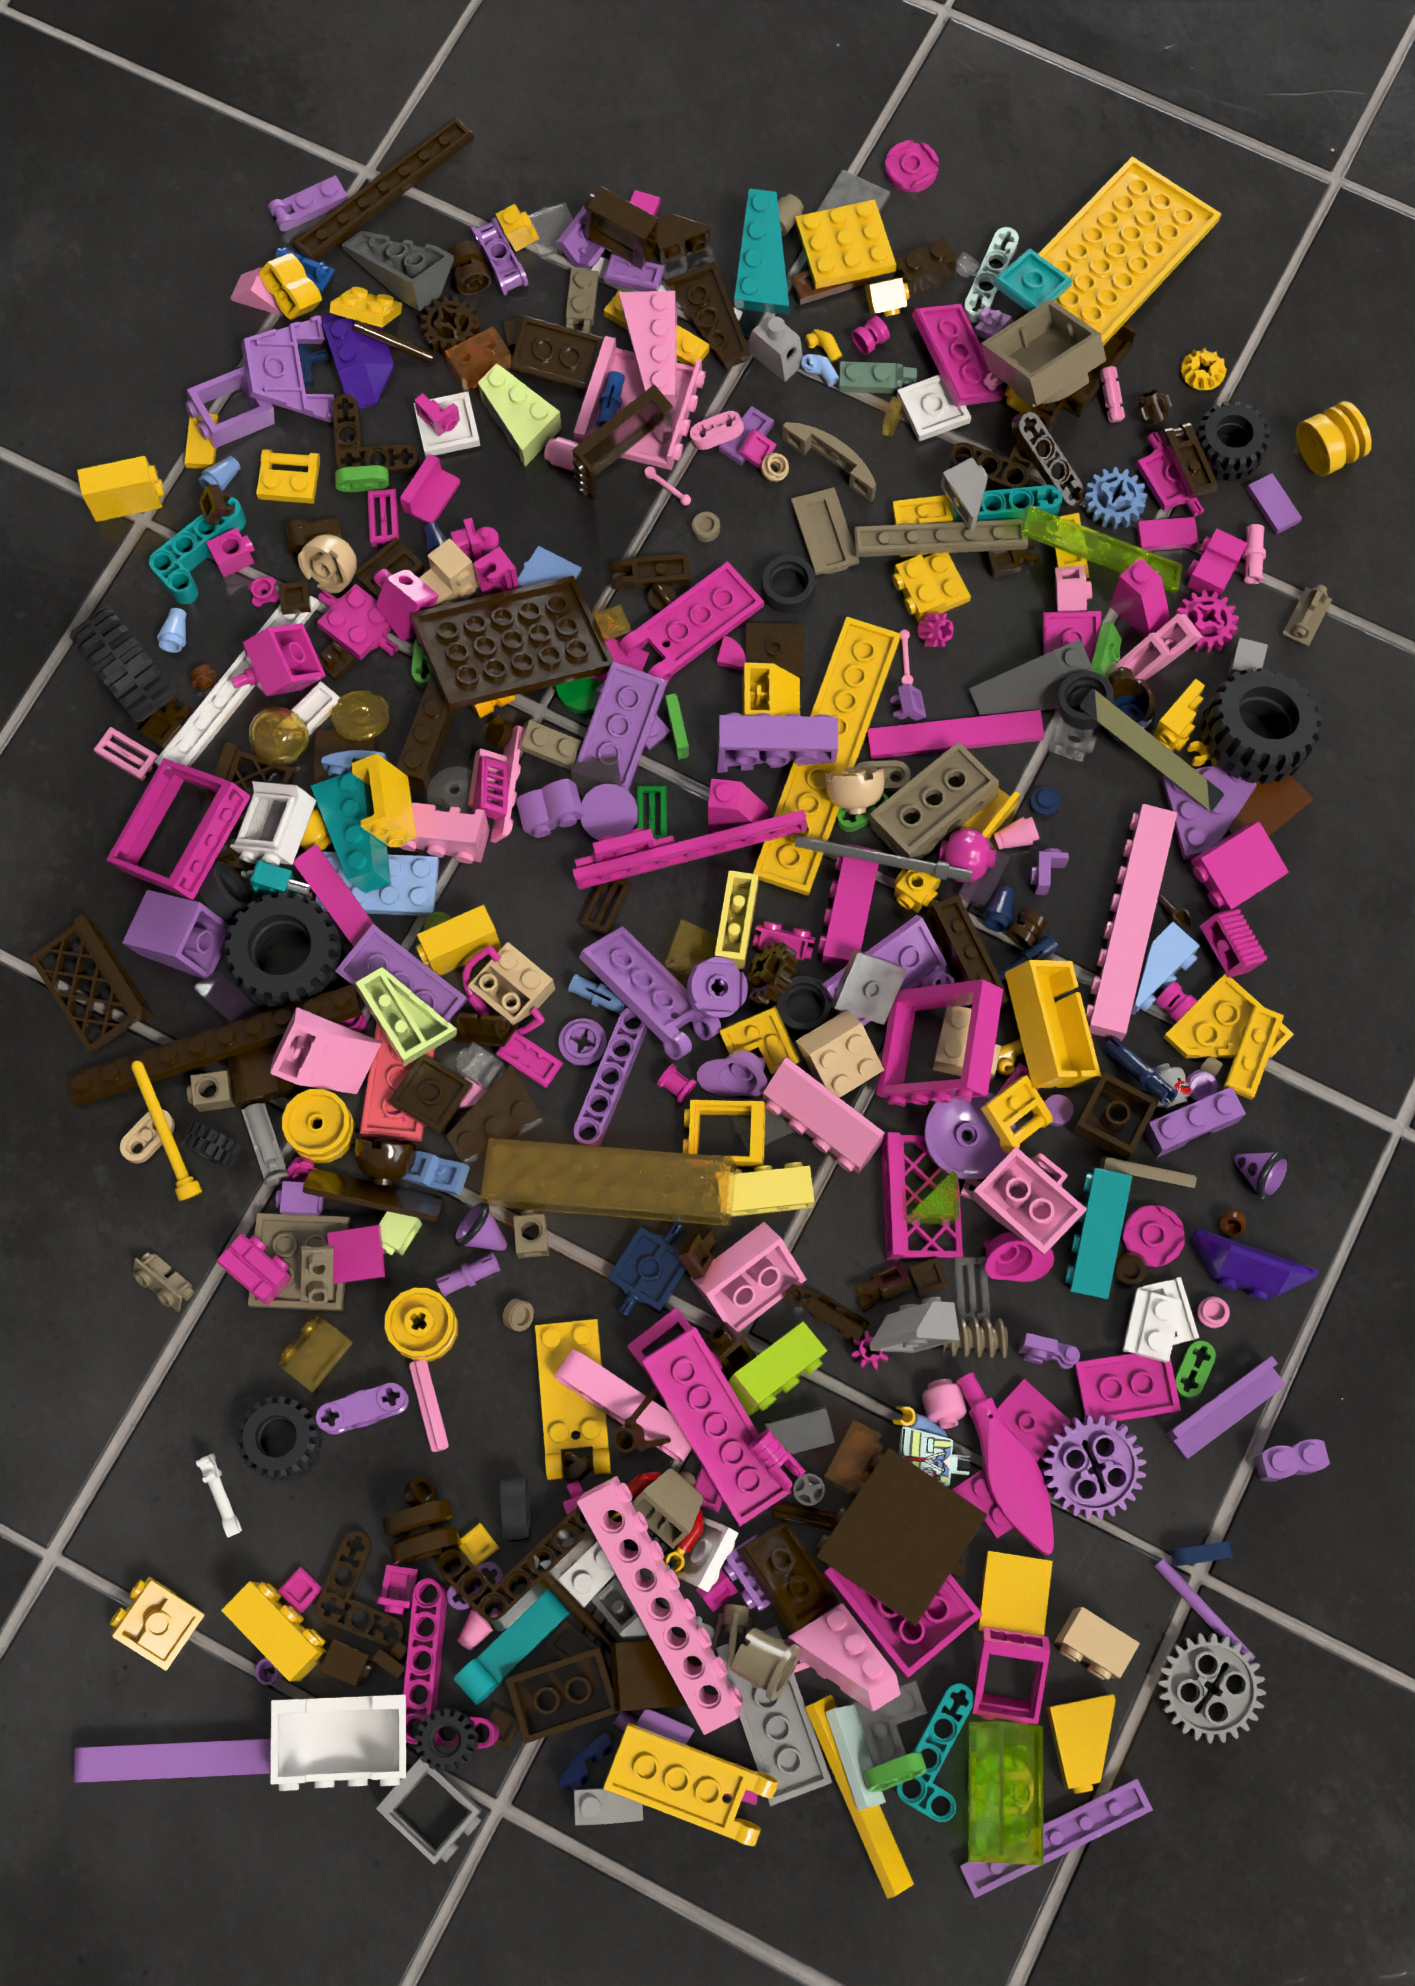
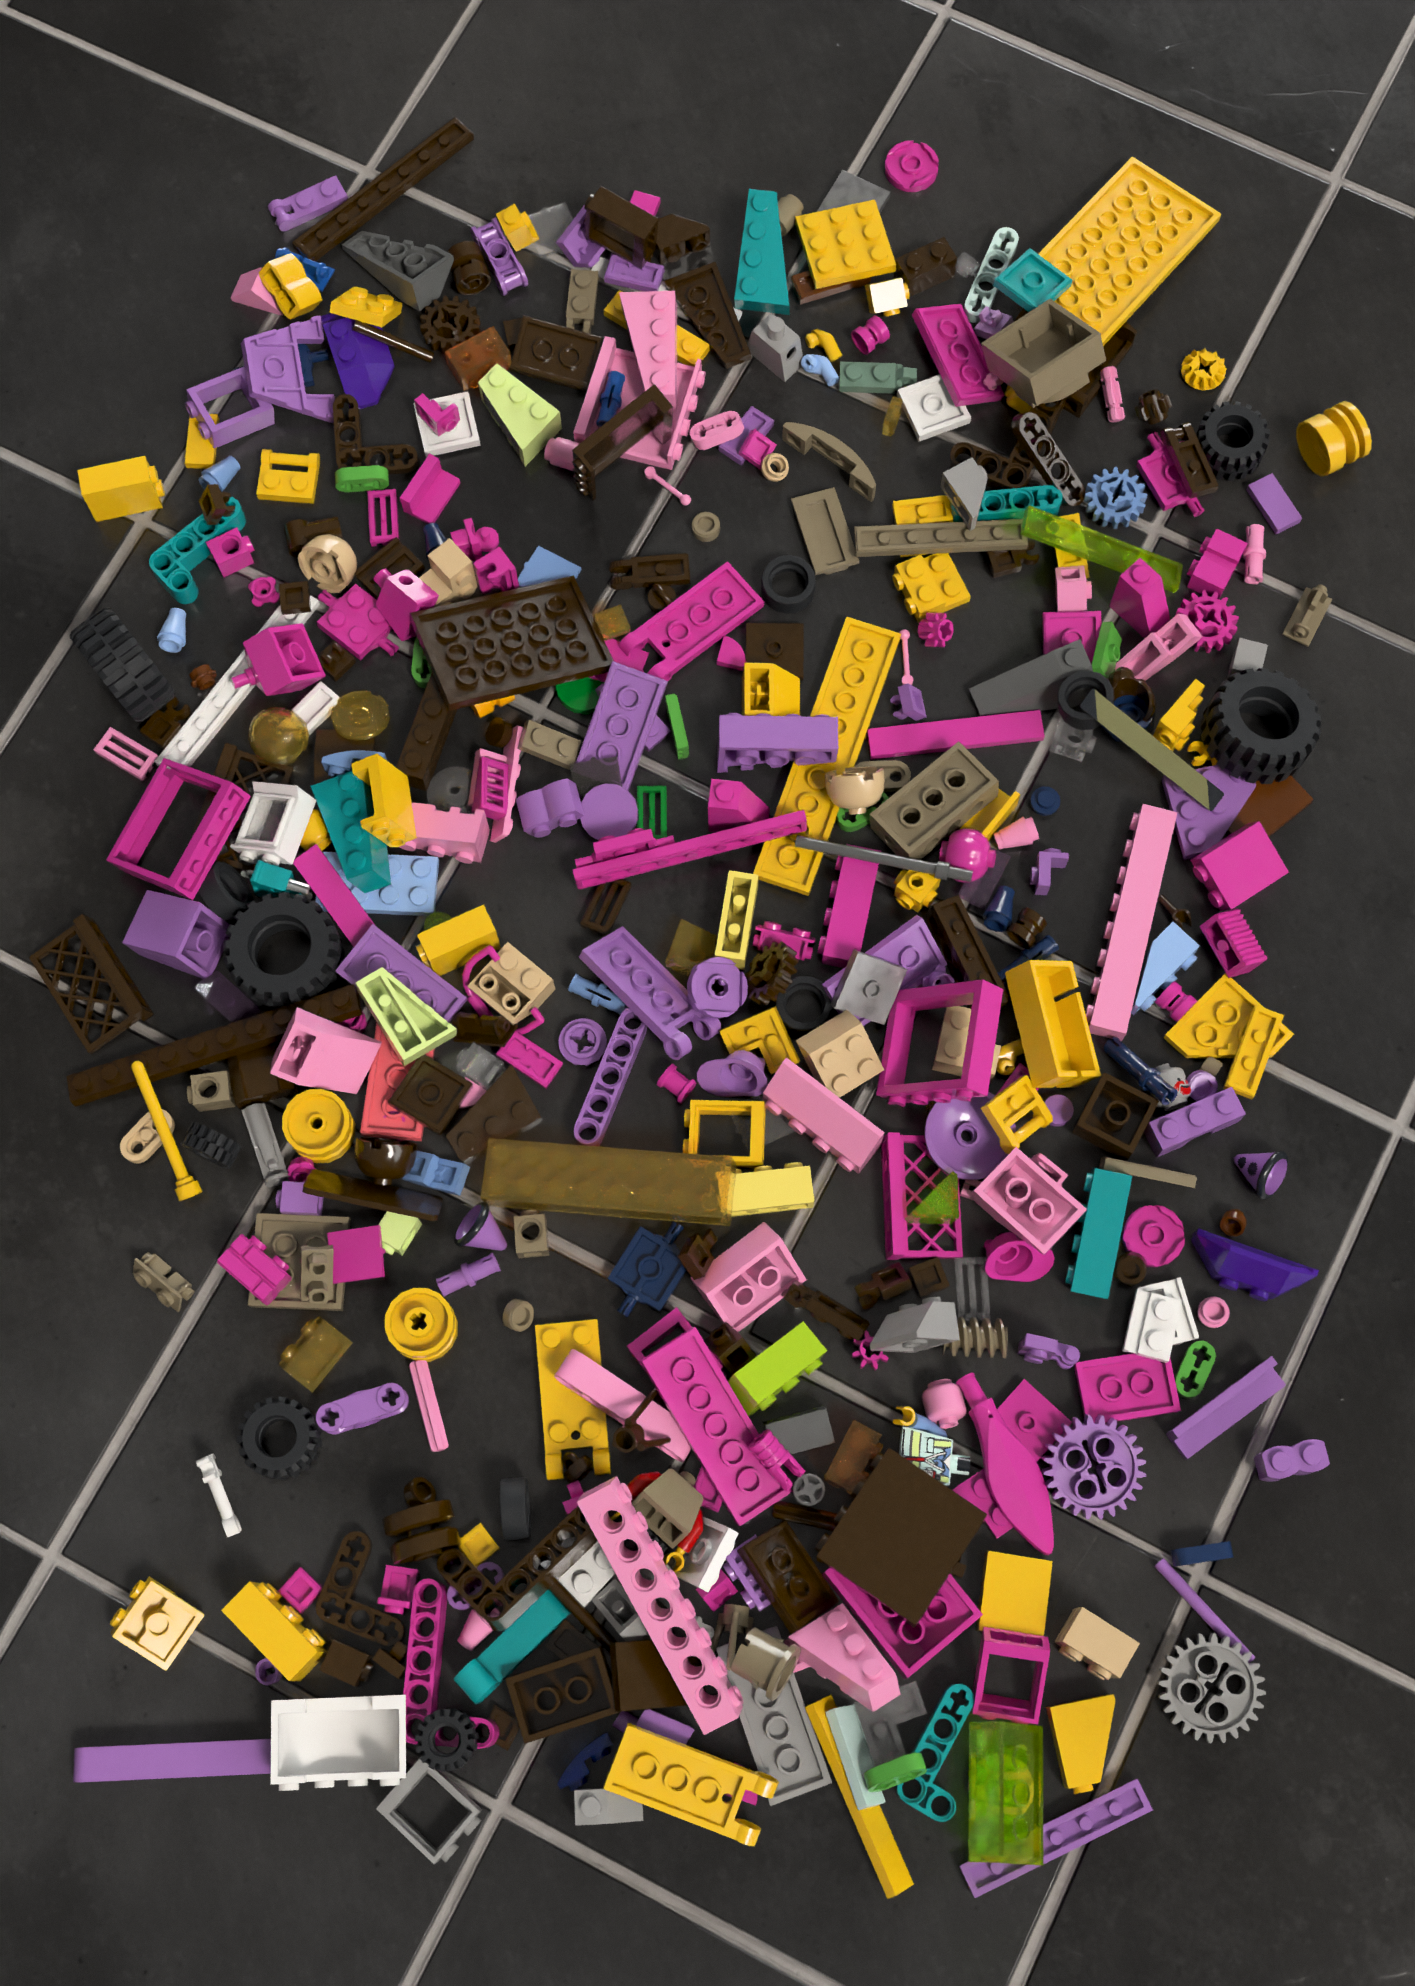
dark pink tile [1137,517,1199,551] -> none

